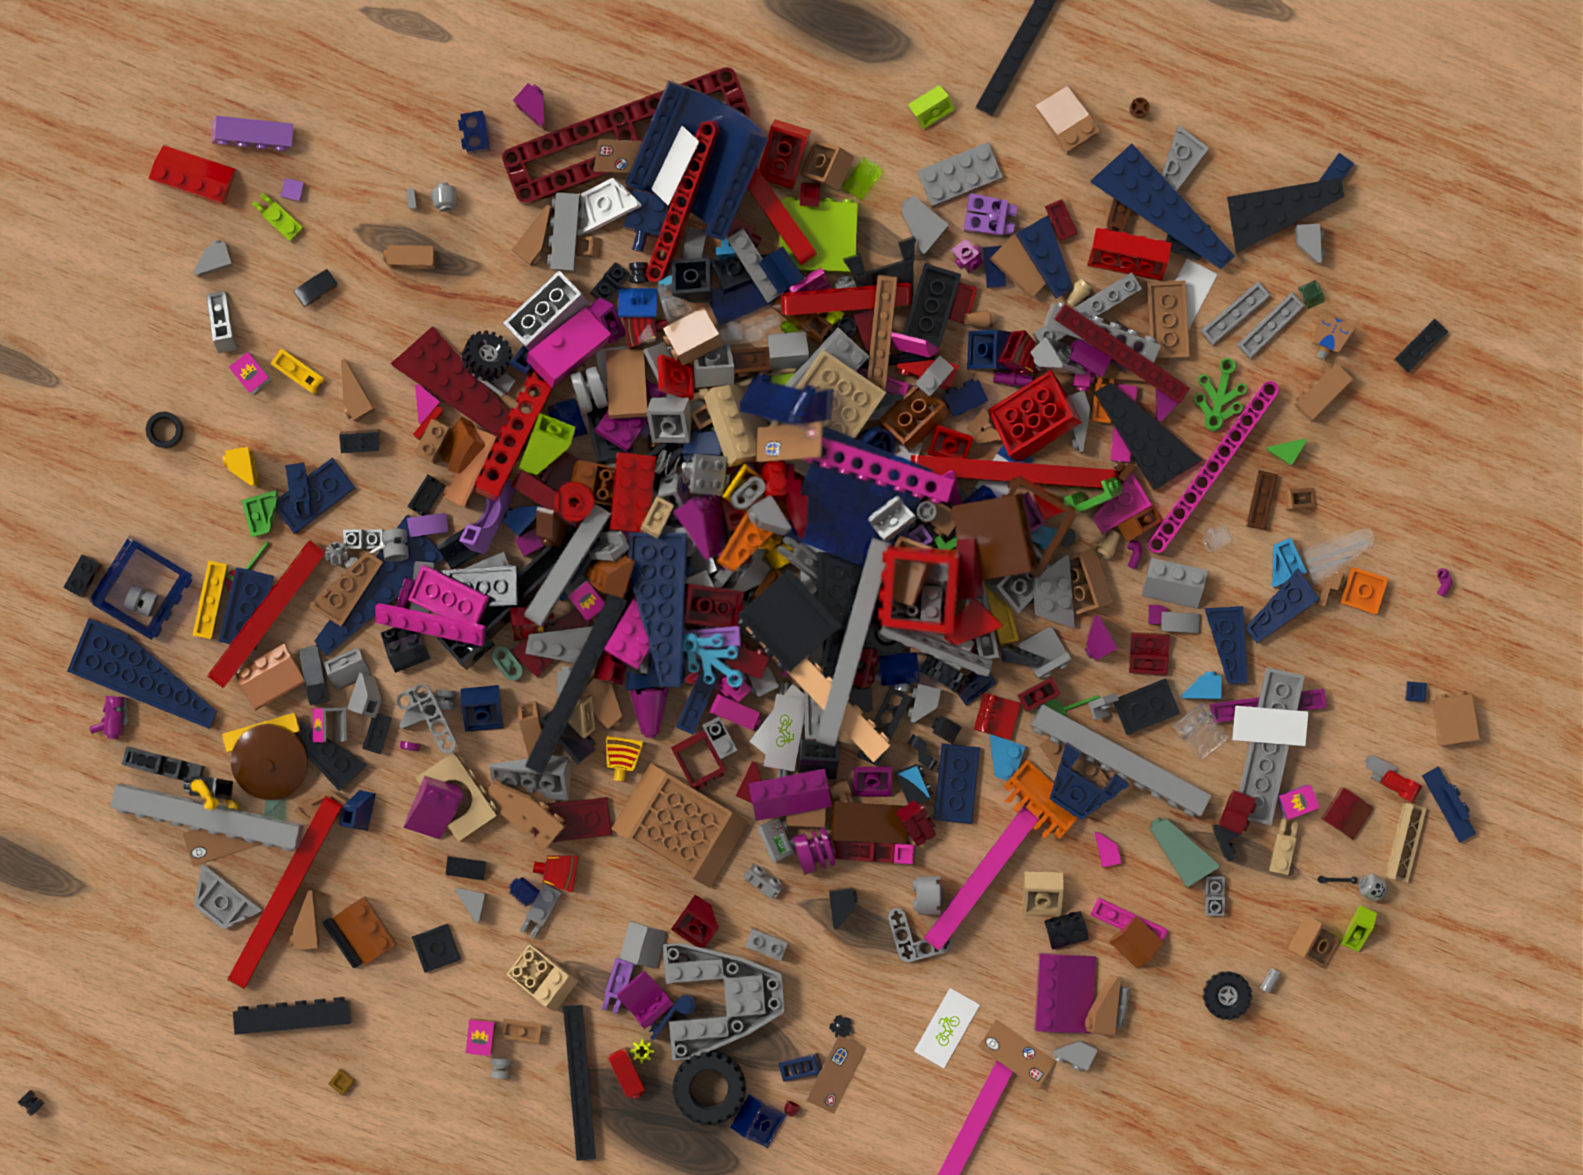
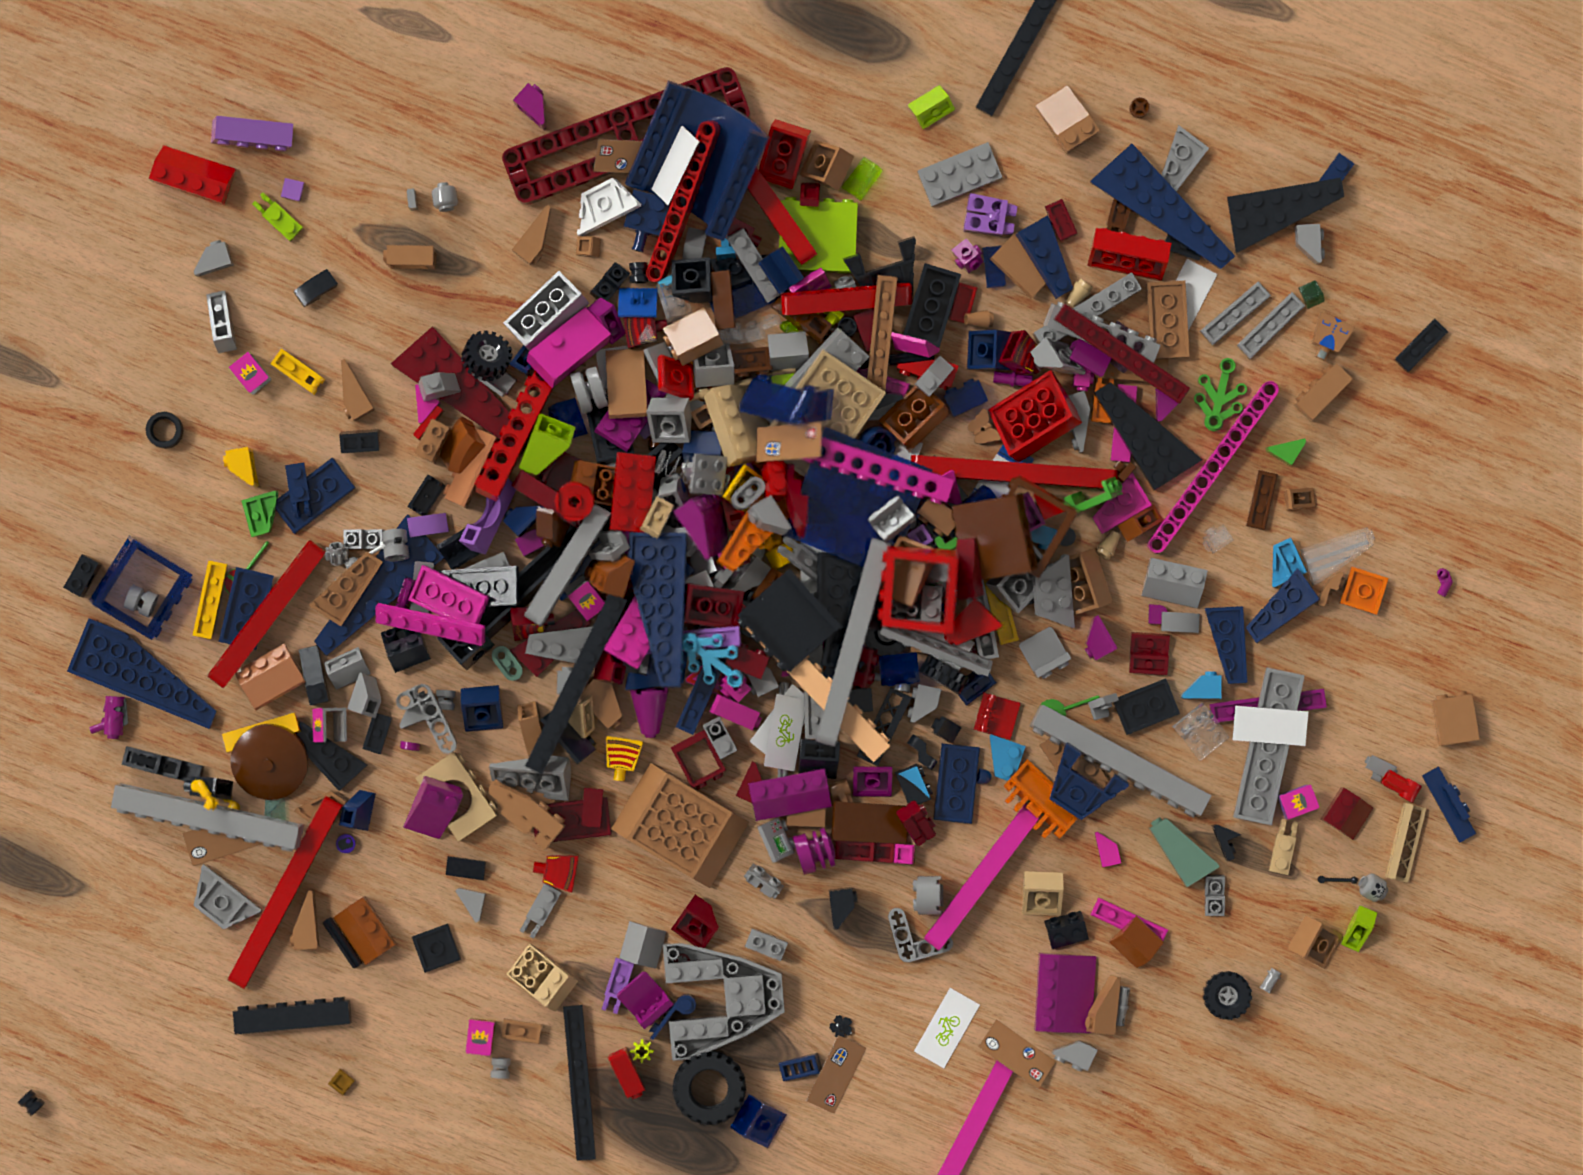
clear blue brick [458,110,491,154] -> none
clear blue brick [508,877,540,907] -> none
light grey brick [547,192,580,272] -> none
dark red hinge [784,1100,801,1117] -> none
light grey slope [901,195,949,256] -> none
light grey wheel [916,502,936,522] -> none
red slope [927,425,974,459] -> none
black slope [1001,644,1044,666] -> none
dark red brick [1017,677,1061,712] -> none
magenta arm [1127,540,1142,569] -> none
dark red brick [1218,789,1257,834] -> none
dark blue tile [1405,681,1427,702] -> none
none -> tile [336,834,356,853]
none -> light grey slope [418,372,461,402]
none -> dark red tile [581,788,604,828]
none -> reddish brown tile [710,270,736,330]
none -> dark blue hinge [977,768,992,784]

